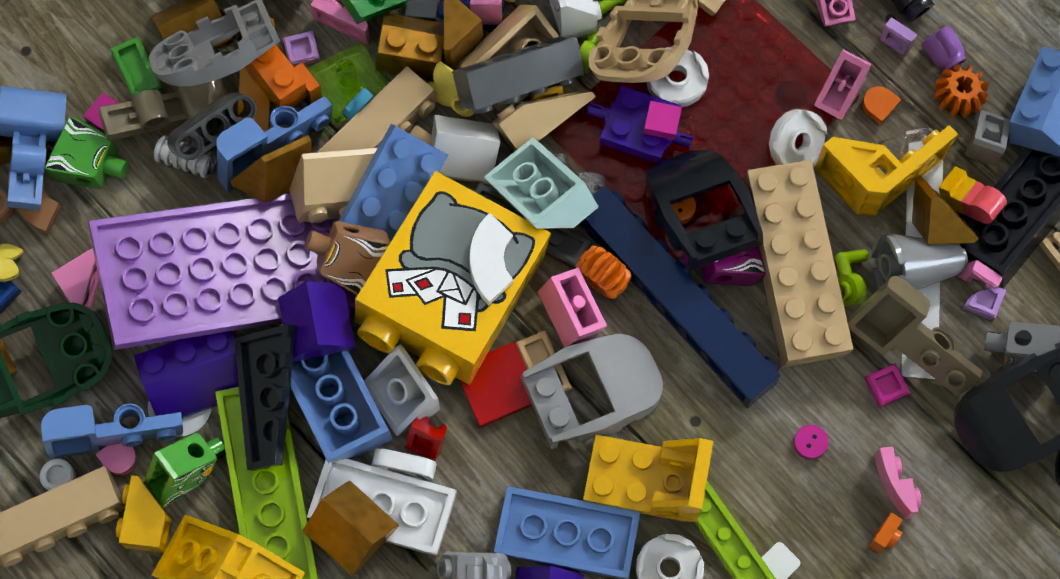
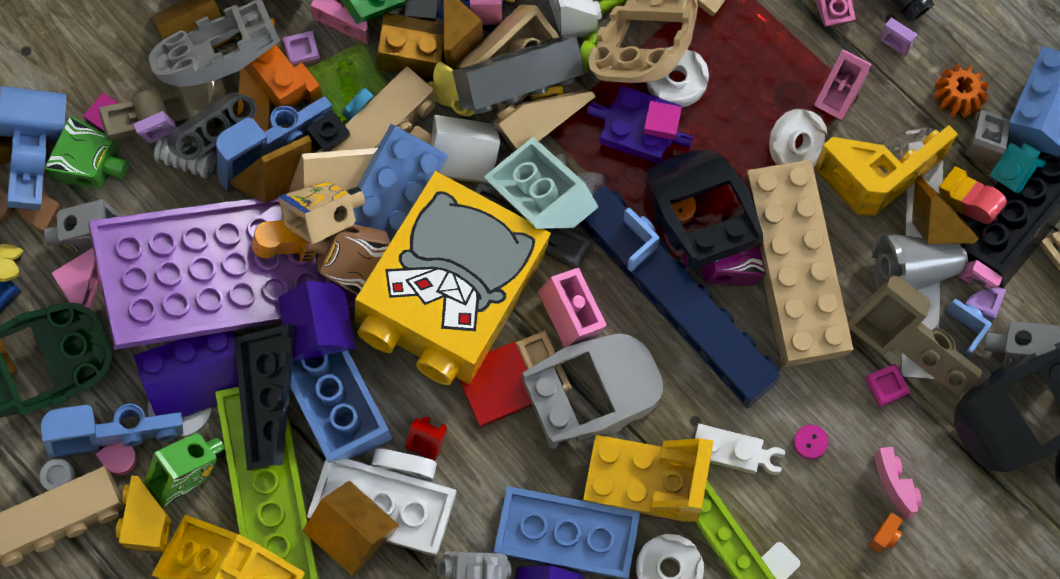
bright green tile [110,36,165,98] -> none
white slope [364,344,441,437] -> none
white tile [469,213,513,306] -> none
orange gear [576,246,631,299] -> none
lime plate [835,249,869,307] -> none
orange tile [862,86,902,125] -> none
medium lavender piece [921,26,966,70] -> none
none -> light grey torso [44,199,122,255]
none -> lavender tile [134,111,177,144]
none -> light orange leg [251,221,316,262]
none -> tan torso [278,182,365,244]
none -> black bracket [306,110,350,152]
none -> light blue bracket [624,207,660,272]
none -> white plate [694,423,785,475]
none -> light blue bracket [946,299,993,358]
none -> teal bracket [989,142,1046,193]

